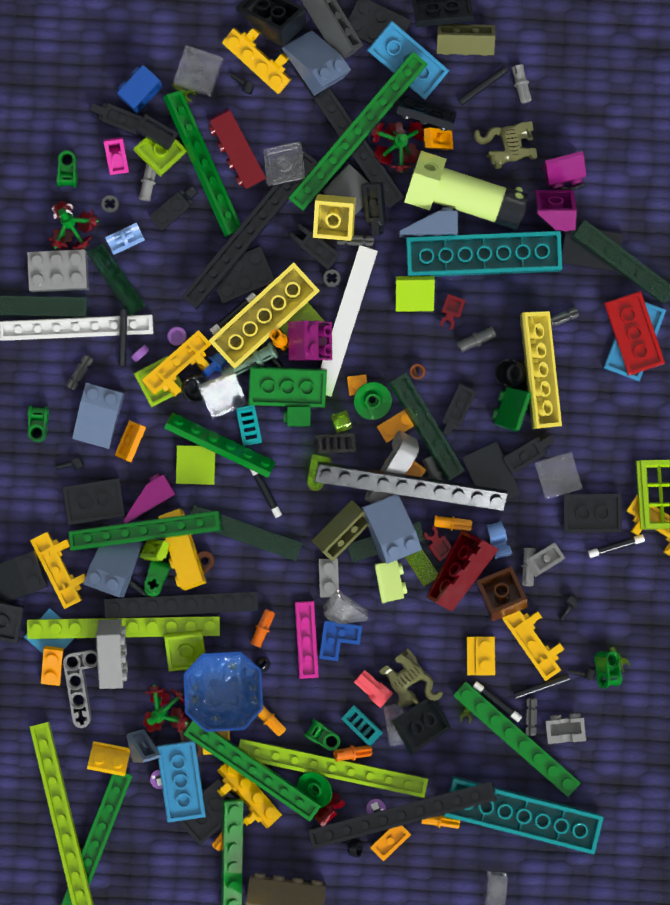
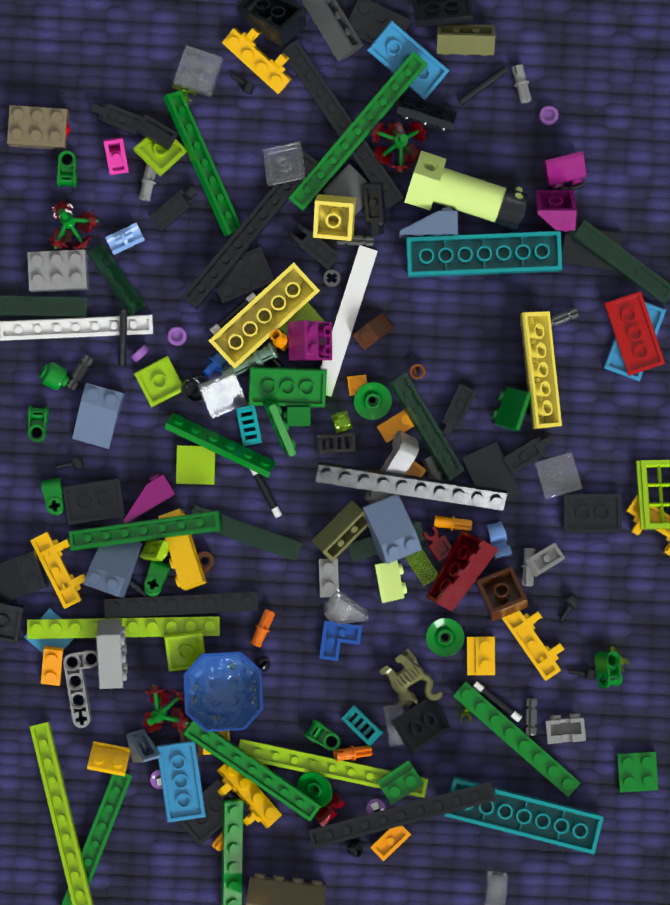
dark grey bush [101,195,119,213] -> none
light orange plate [115,420,146,462] -> none
blue brick [117,65,163,114] -> none
yellow hinge [142,330,211,396] -> none
dark red wedge [207,108,266,189] -> none
light orange axle [258,705,286,736] -> none
sand blue slope [282,30,351,96] -> none
dark pink tile [295,601,319,679] -> none
clear neon green leg [307,454,331,491] -> none
coral piece [354,670,394,708] -> none
lime tile [396,276,435,312] -> none
light orange axle [421,815,460,829] -> none
light orange plate [424,128,453,150] -> none
dark red plate [440,294,466,330] -> none
dark grey pin [457,326,496,353] -> none
olive animal [474,121,537,169] -> none
black hair [495,359,526,388] -> none
black bar [514,673,570,700] -> none
black bar [588,534,645,558] -> none
none -> dark tan piece [7,105,70,150]
none -> green head [39,362,69,390]
none -> green piece [41,477,65,515]
none -> green plate [263,400,297,457]
none -> reddish brown slope [352,313,394,351]
none -> green plate [376,760,424,805]
none -> green dish [426,618,464,657]
none -> medium lavender tile [539,106,559,126]
none -> green plate [617,751,658,792]

